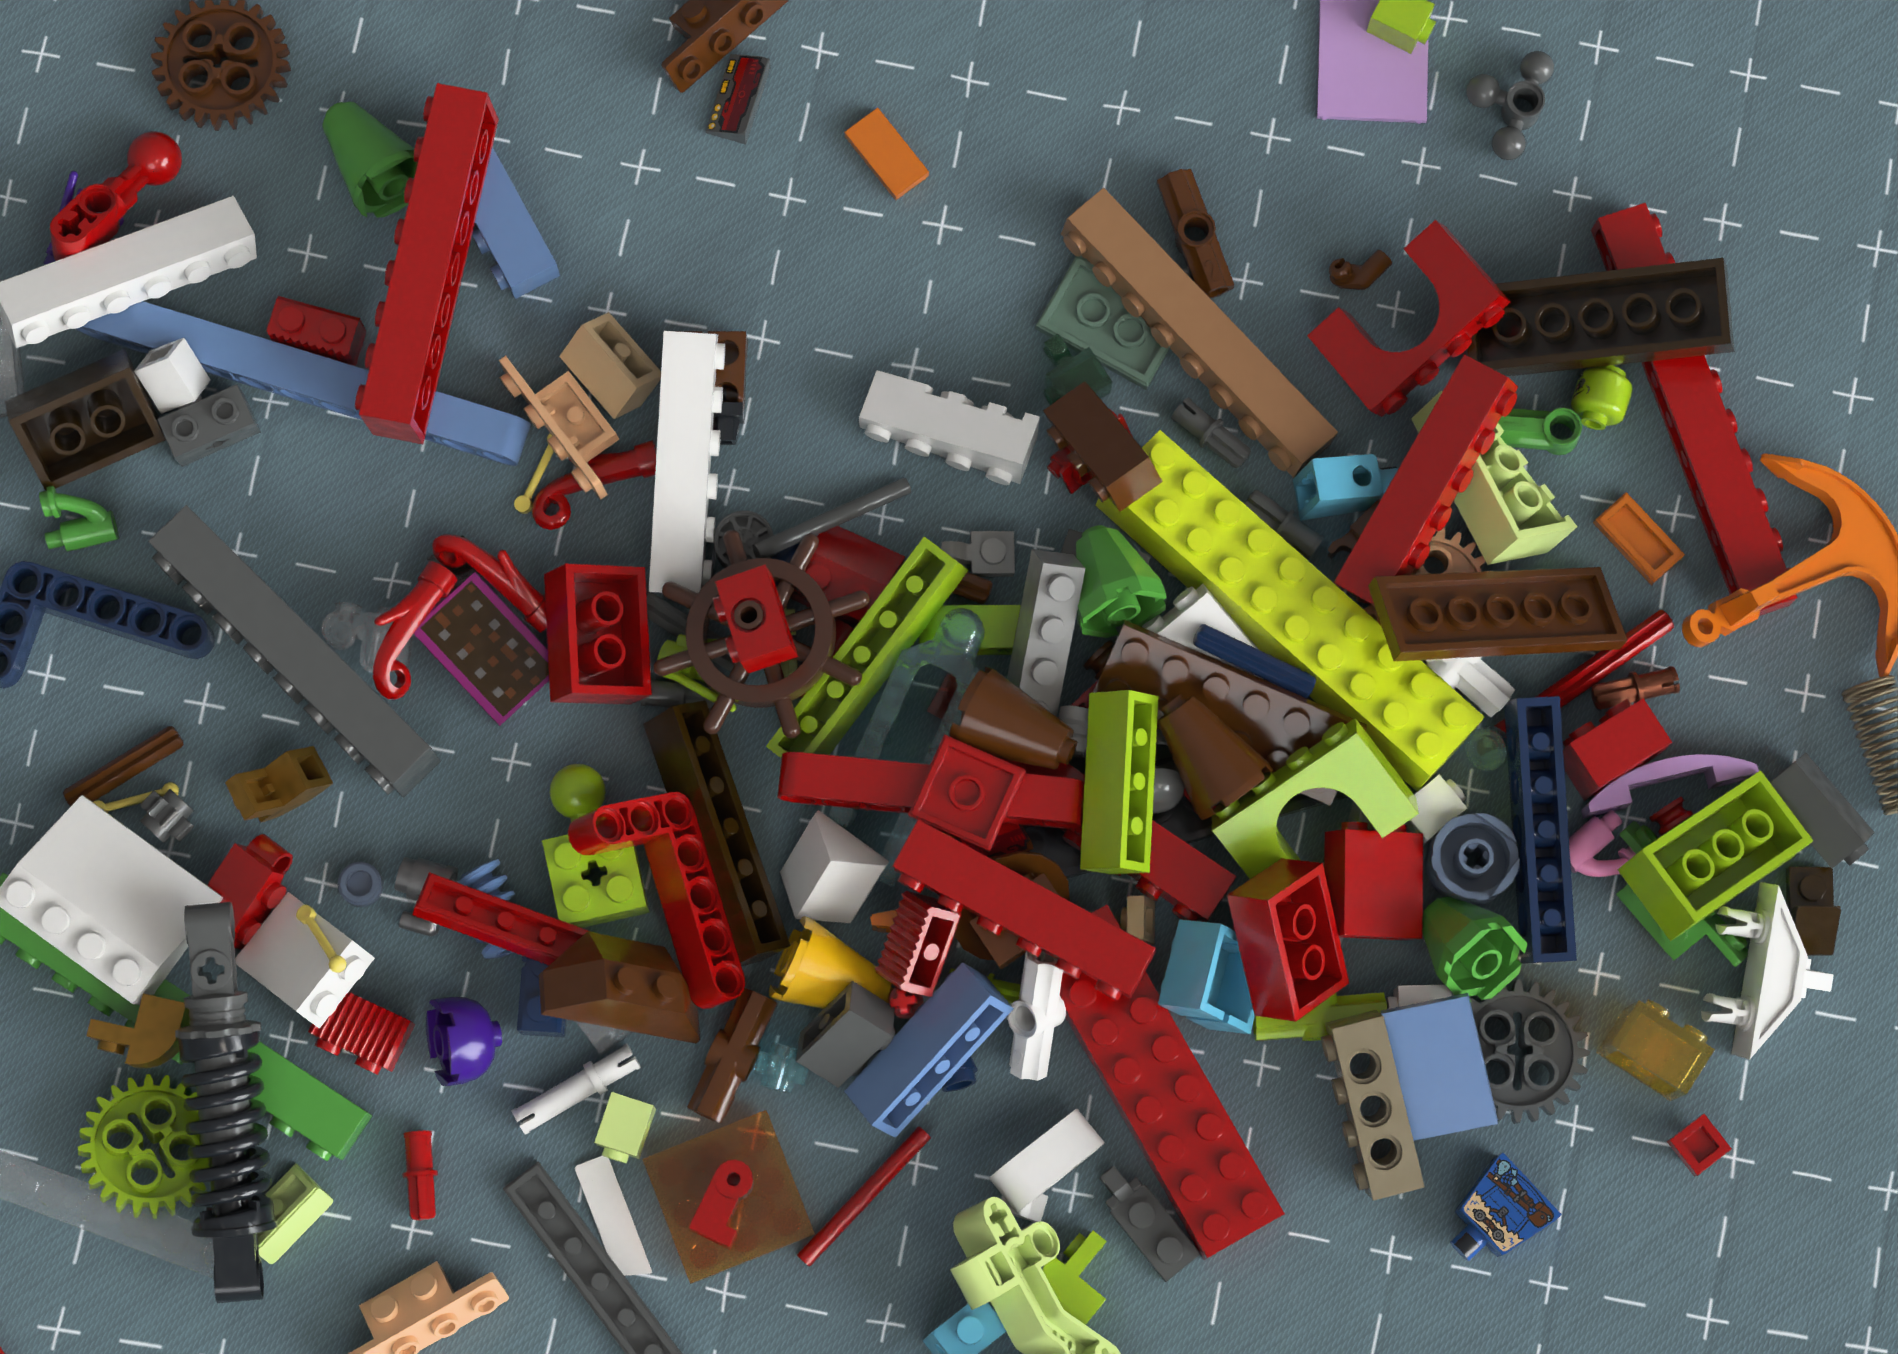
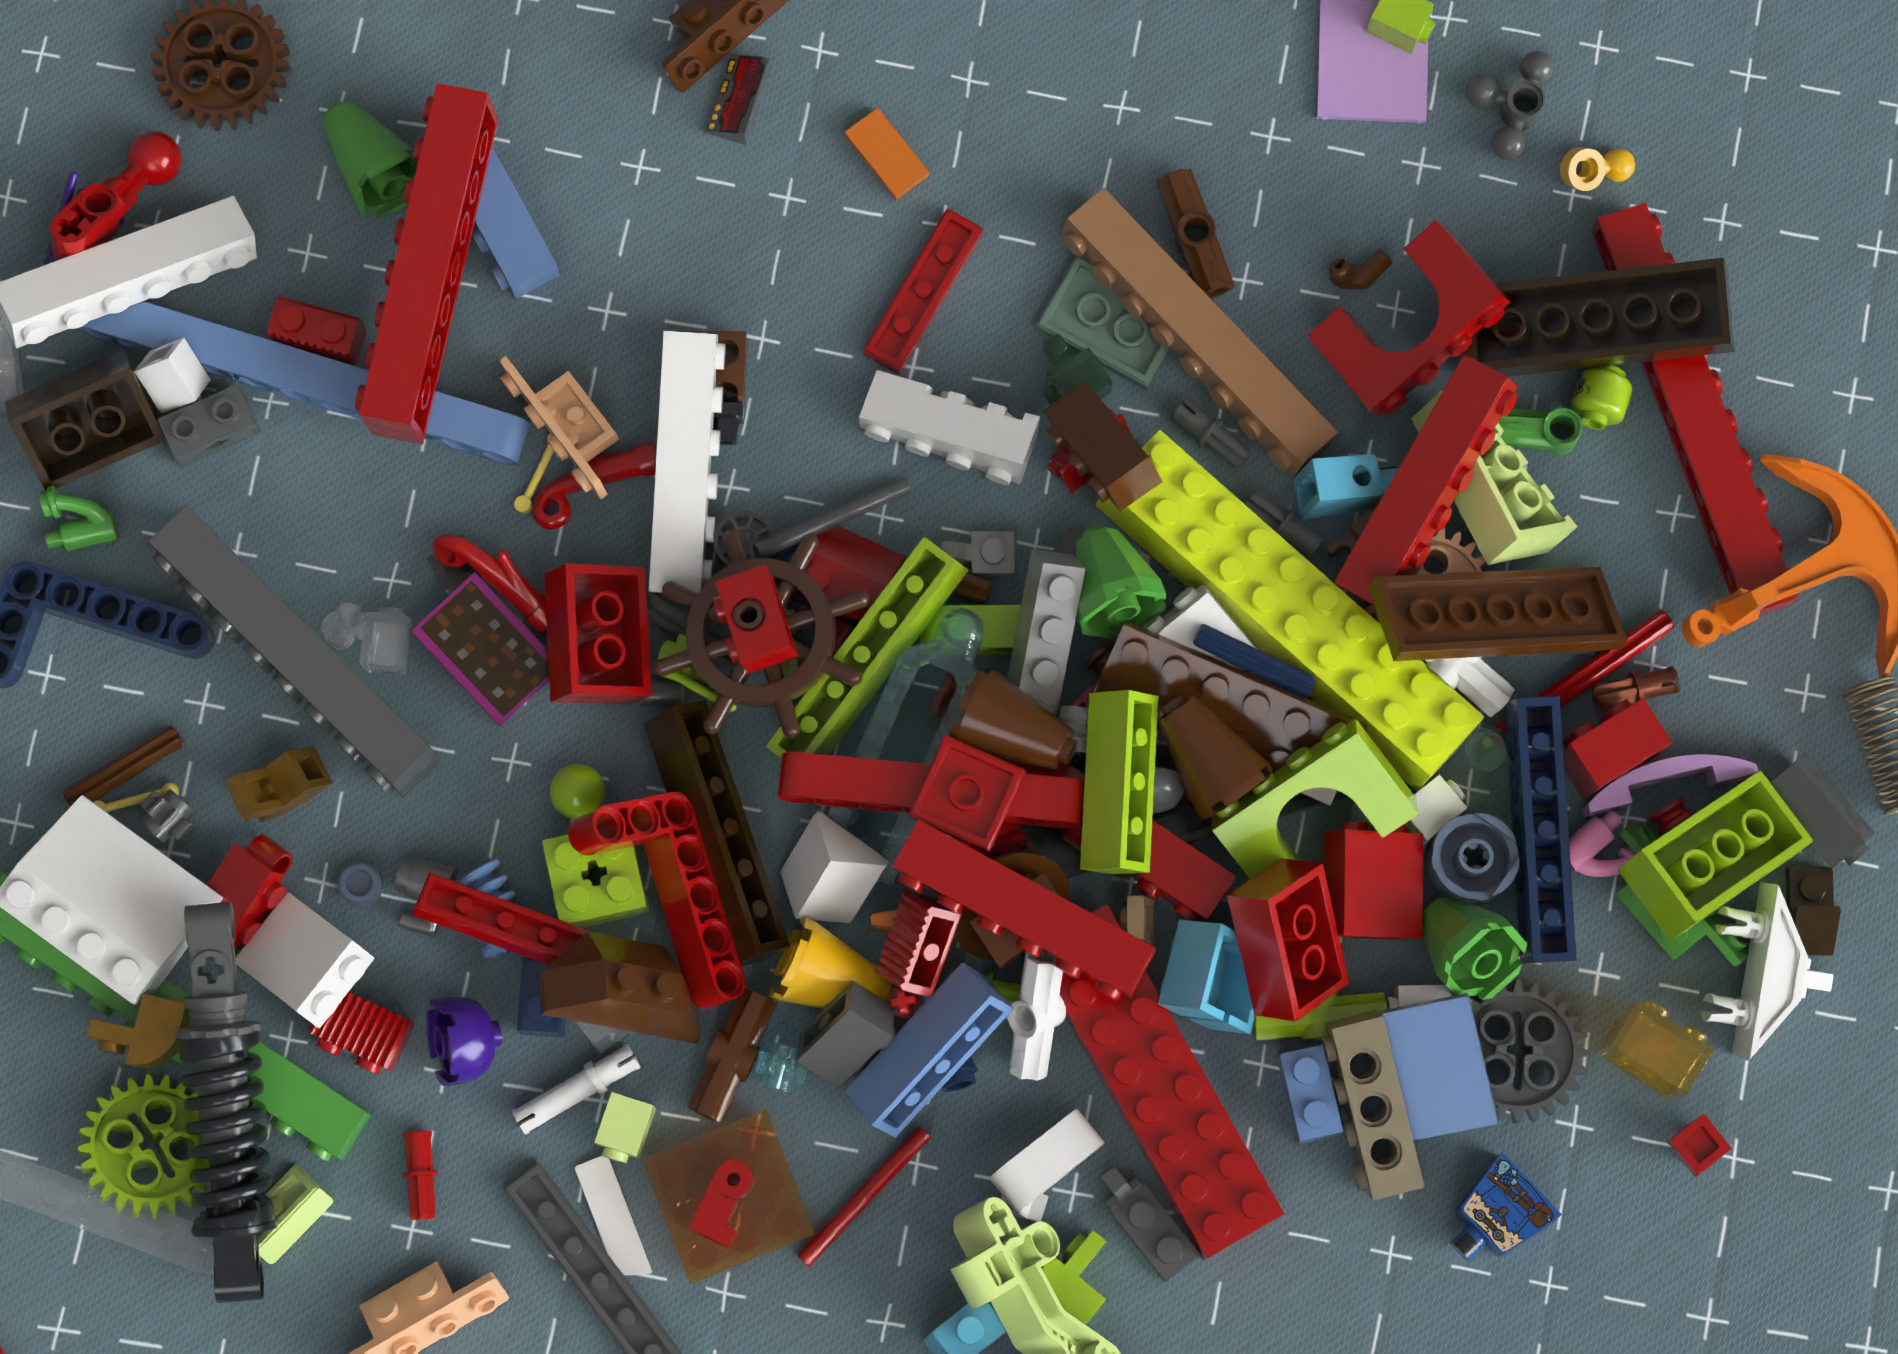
light yellow hinge [296,905,346,973] -> none
red plant [373,561,458,700] -> none
tan brick [559,312,661,419] -> none
orange tile [1593,492,1685,586] -> none
none -> red tile [863,208,984,375]
none -> medium blue brick [1277,1045,1343,1145]
none -> yellow plate [1560,147,1635,191]

